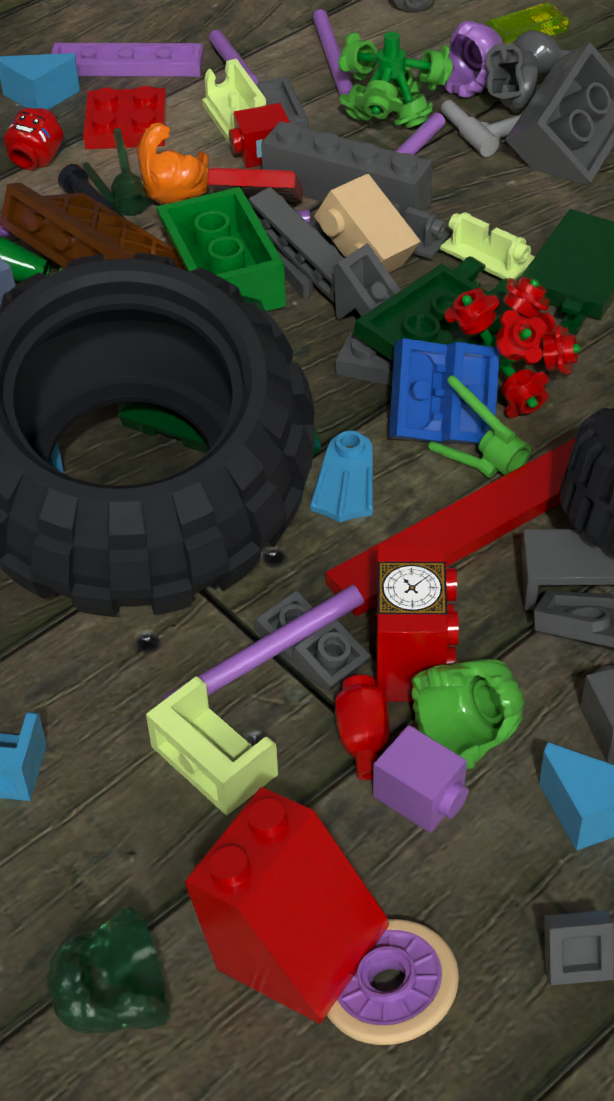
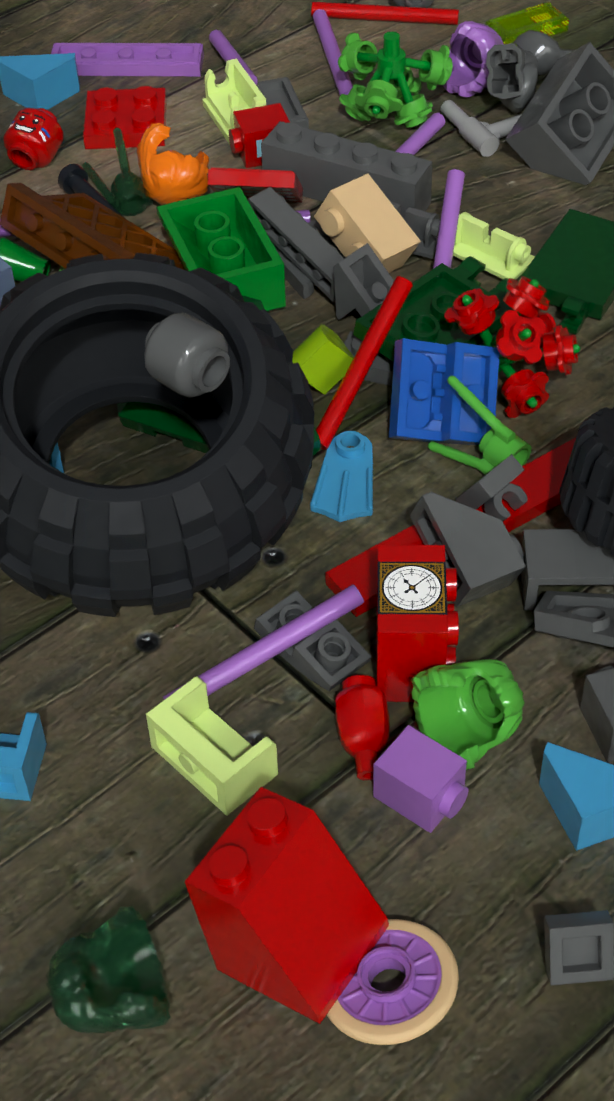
none -> dark grey head [144,312,230,398]
none -> lime brick [292,324,354,395]
none -> red bar [311,2,459,25]
none -> red bar [316,276,413,450]
none -> dark grey slope [410,492,526,607]
none -> medium lavender bar [433,169,465,269]
none -> dark grey tile [456,454,528,521]

